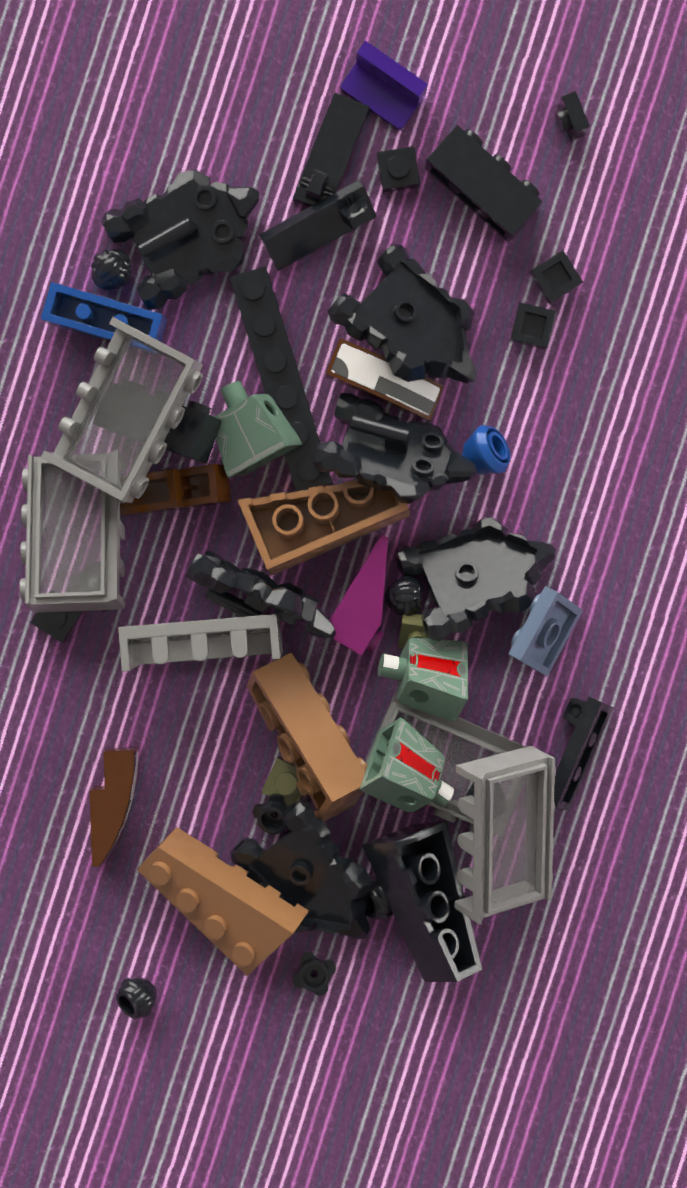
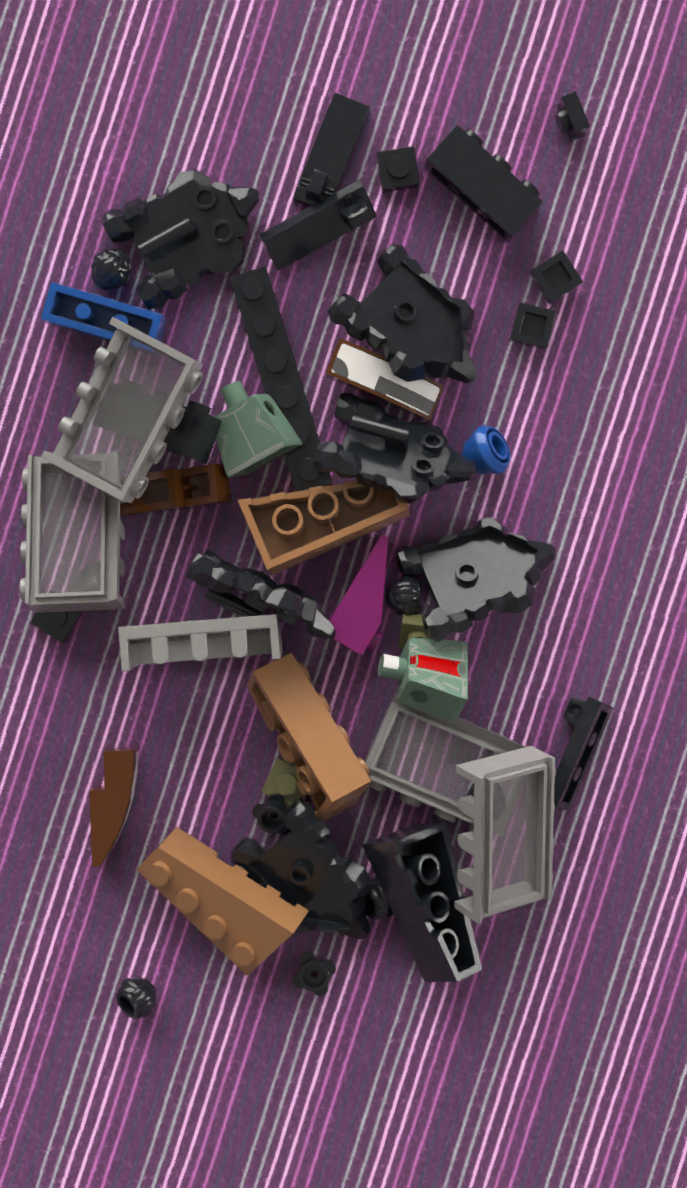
dark purple panel [340,41,428,131] -> none
sand green torso [359,717,454,812] -> none
sand blue plate [508,586,583,676] -> none

